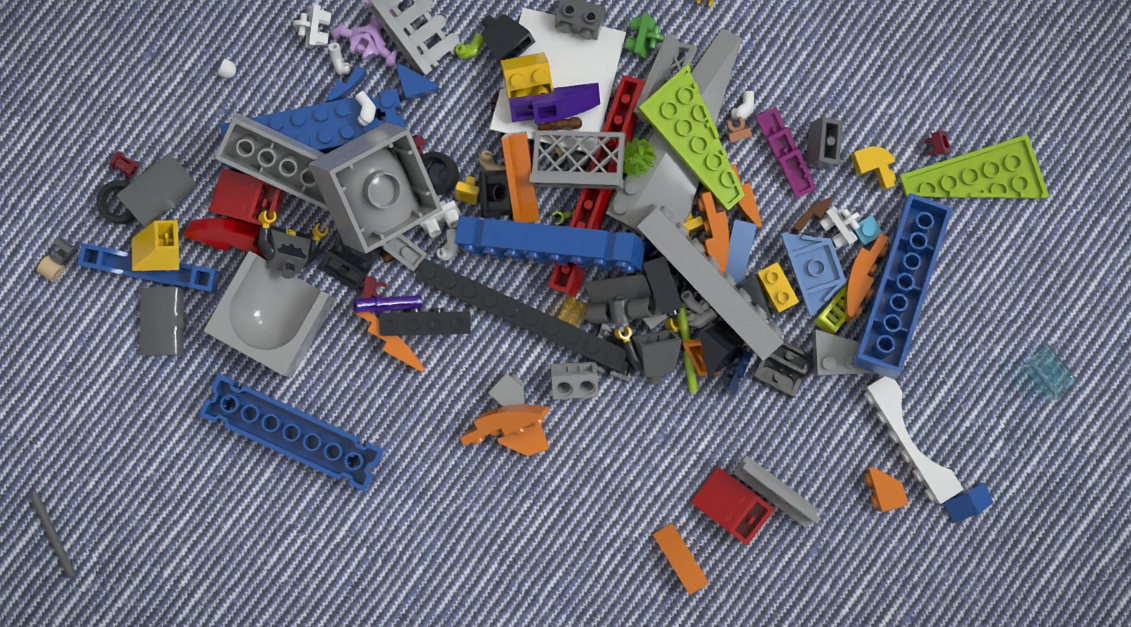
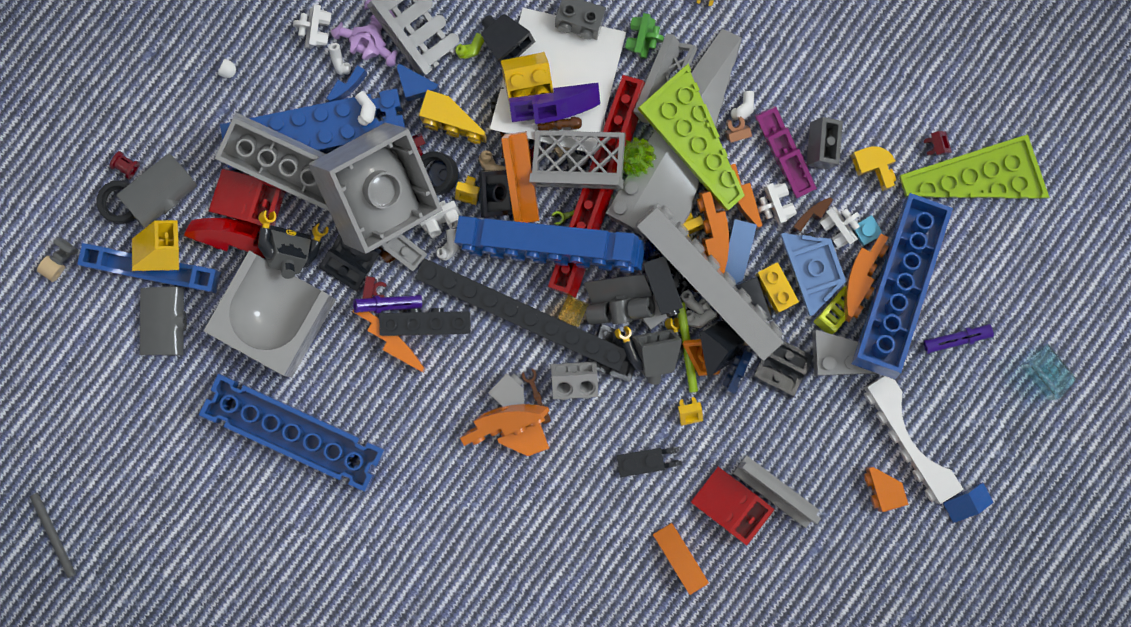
none -> yellow slope [419,90,487,145]
none -> reddish brown piece [522,369,551,424]
none -> black hinge [616,446,682,478]
none -> yellow tile [678,397,703,426]
none -> white hips [758,183,797,226]
none -> dark purple pin [923,324,994,354]

